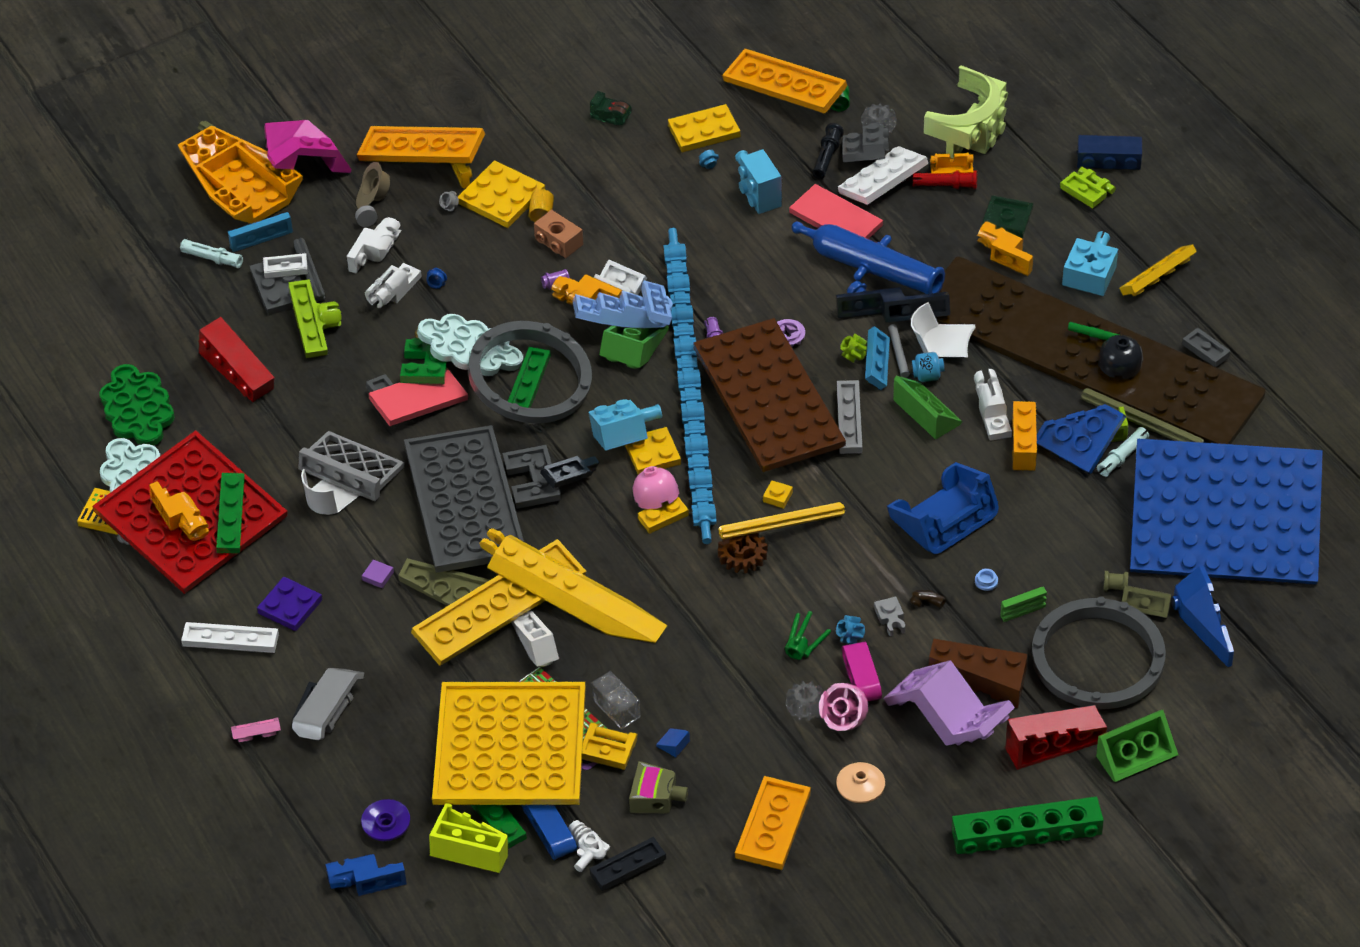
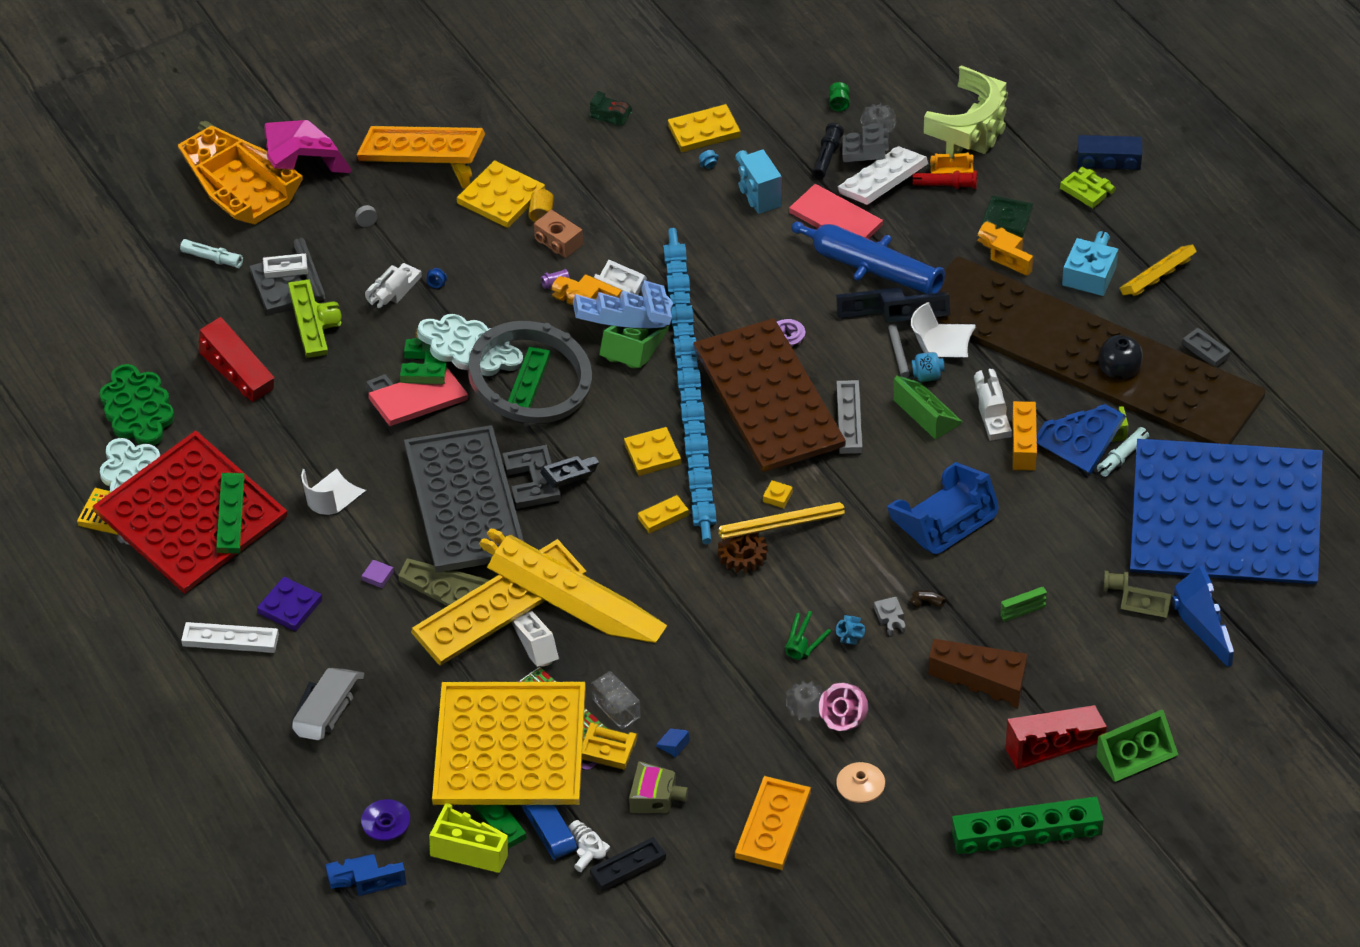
light orange plate [149,481,209,541] -> none
dark azure plate [228,212,293,252] -> none
bright pink plate [231,718,281,742] -> none
light grey fence [298,431,404,501] -> none
white plate [347,217,401,273] -> none
dark tan piece [356,162,390,209] -> none
light grey plate [439,191,459,212] -> none
medium azure brick [588,399,662,451] -> none
bright pink cylinder [632,466,679,509] -> none
medium lavender pin [704,317,723,338] -> none
light orange plate [722,49,847,113] -> none
lime gear [840,334,867,363] -> none
dark pink beam [842,641,882,701] -> none
blue plate [847,280,867,293] -> none
dark azure plate [865,326,890,390] -> none
lavender bracket [883,660,1015,746] -> none
light blue plate [975,569,998,591] -> none
dark grey piece [1032,597,1166,709] -> none
green piece [1068,322,1120,340] -> none
olive axle [1081,388,1204,443] -> none

